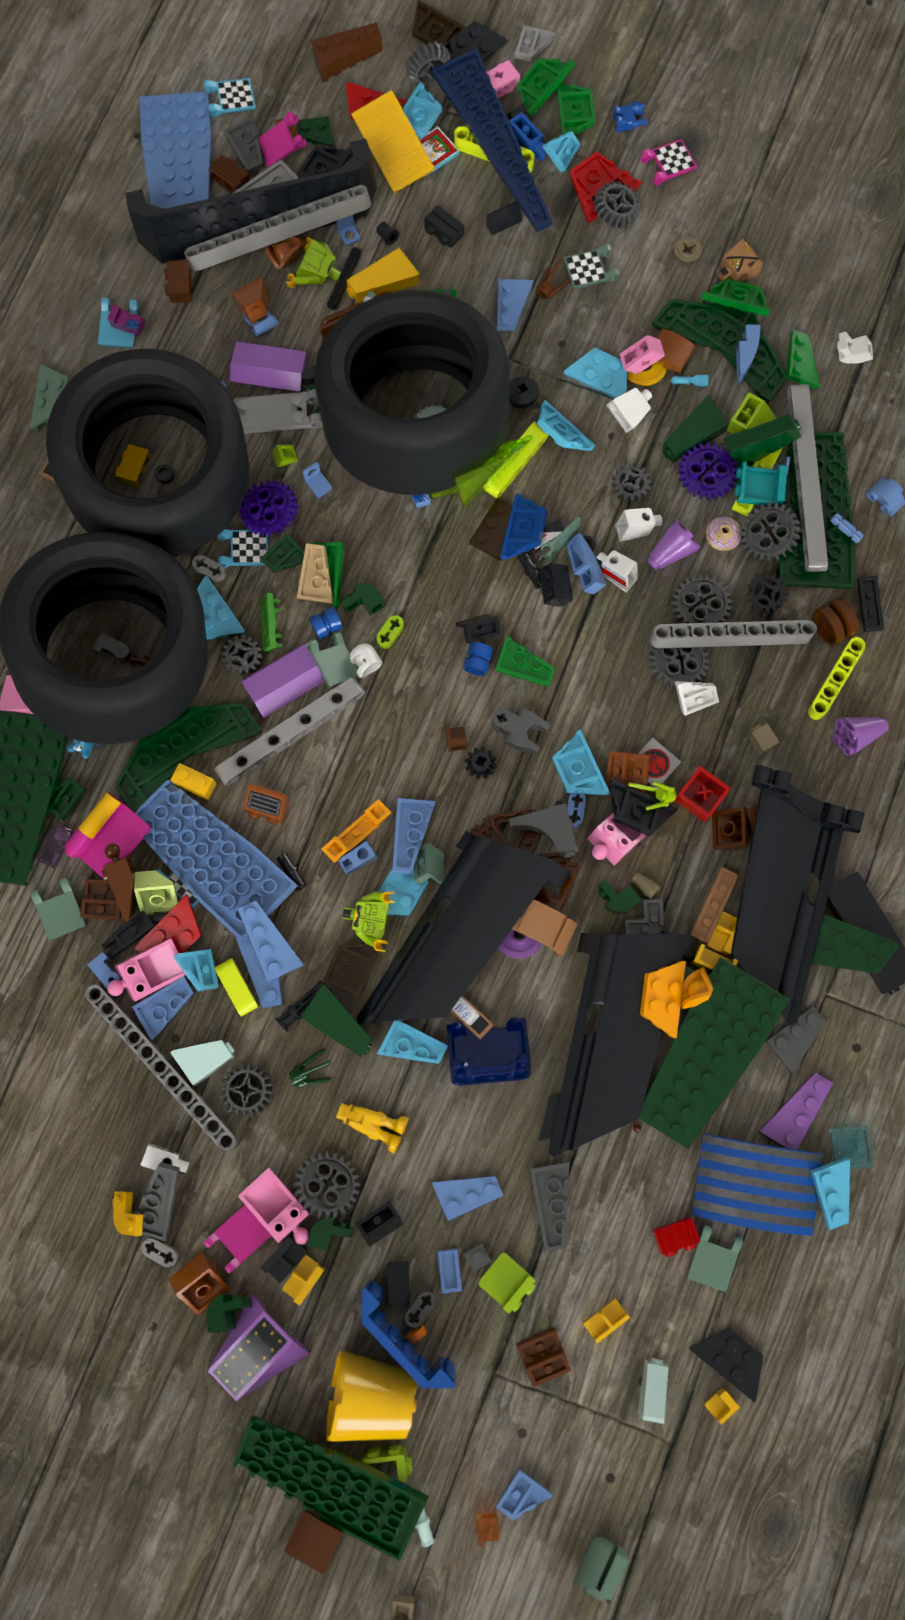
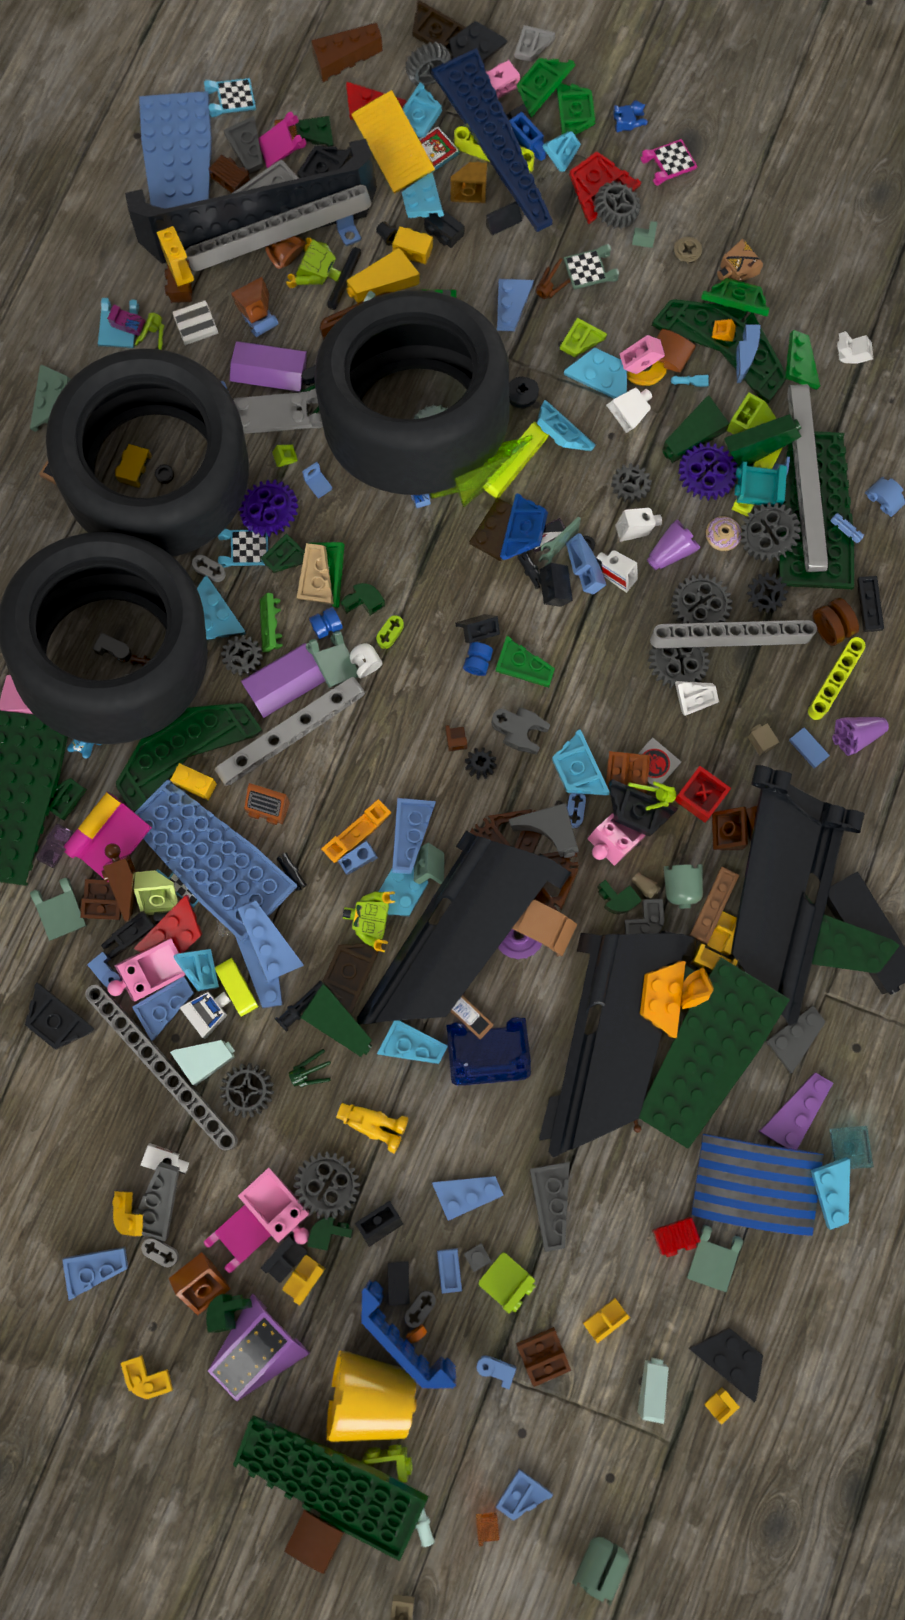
none -> black wing [25,983,96,1050]
none -> medium blue wing [62,1247,128,1300]
none -> yellow plate [121,1355,173,1399]
none -> lime plant [135,313,164,350]
none -> yellow panel [157,226,194,287]
none -> white tile [172,300,218,345]
none -> white torso [180,992,231,1039]
none -> yellow brick [392,227,433,265]
none -> medium azure wing [402,172,444,218]
none -> pearl gold slope [451,162,487,203]
none -> medium blue leg [477,1355,516,1389]
none -> lime wing [560,318,607,357]
none -> sand green panel [632,221,657,248]
none -> sand green cylinder [663,864,703,909]
none -> light orange slope [712,319,736,342]
none -> medium blue tile [789,728,830,768]

